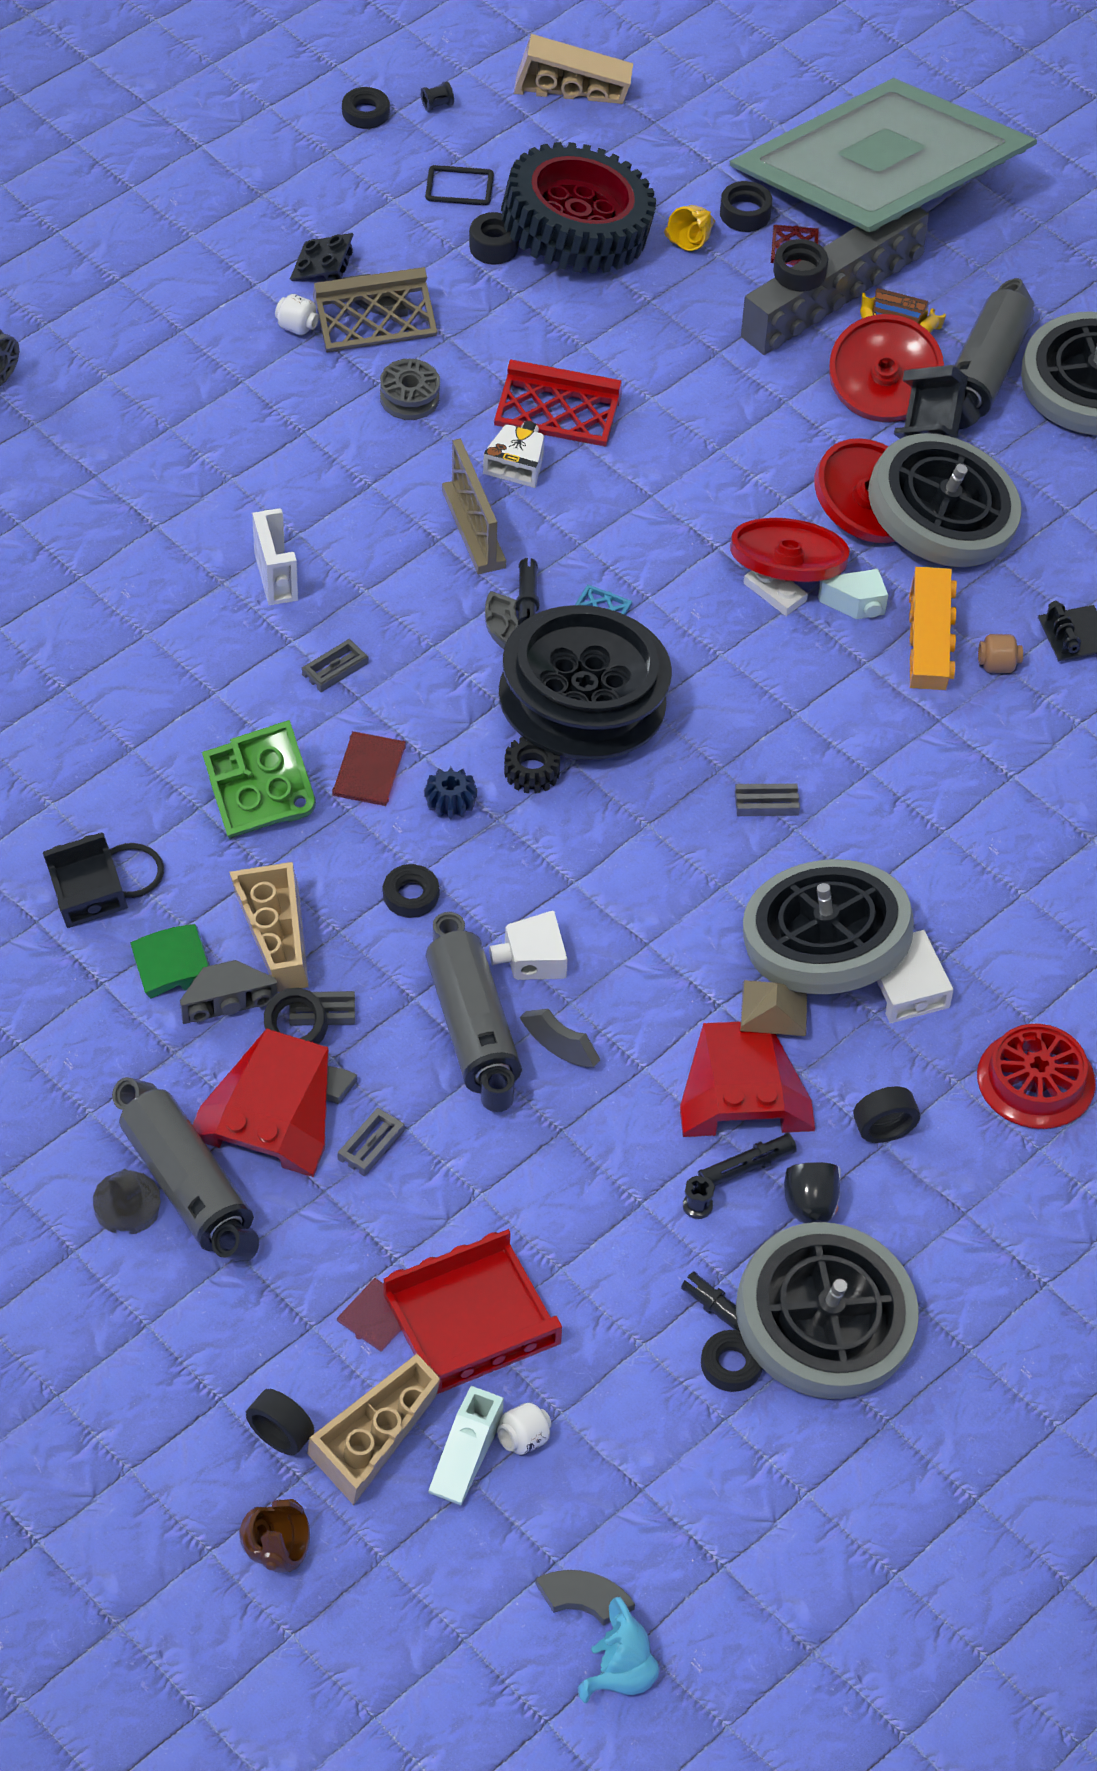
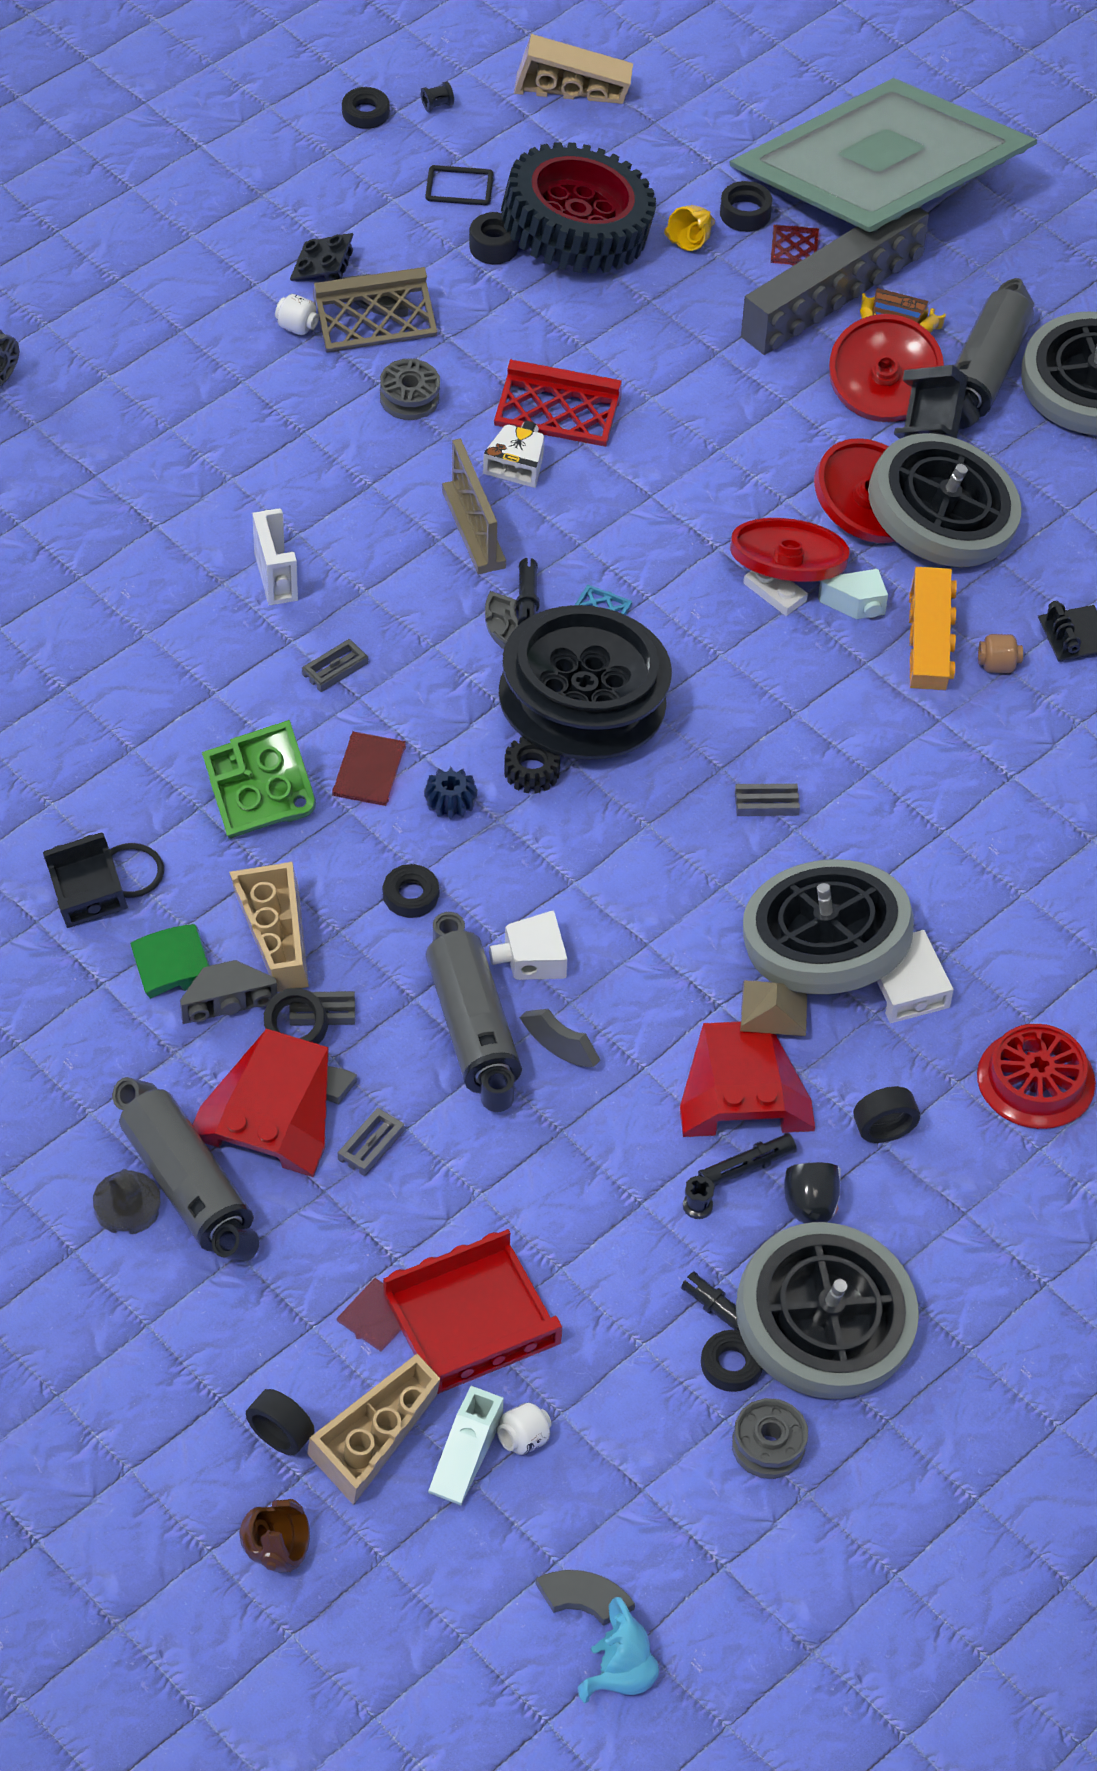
black tyre [773,239,829,292] -> none
none -> dark grey wheel [732,1398,808,1479]

